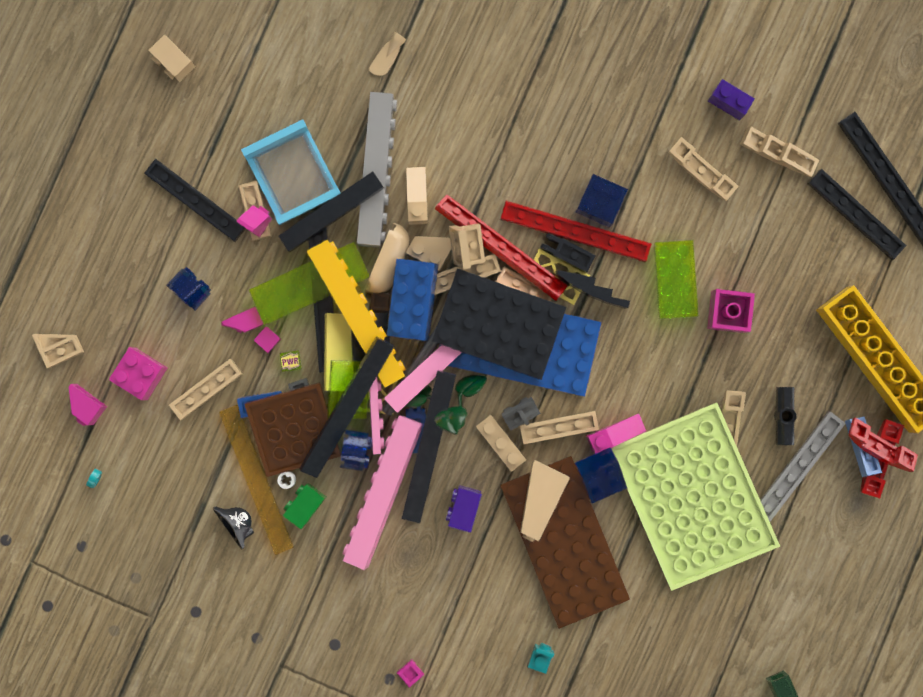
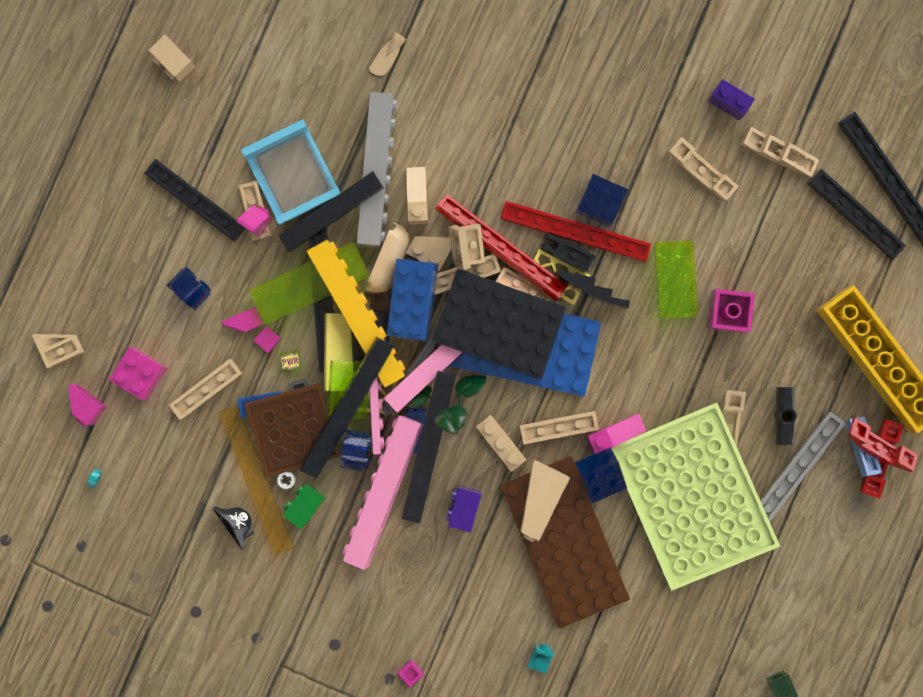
dark grey hips [501,397,541,430] -> none

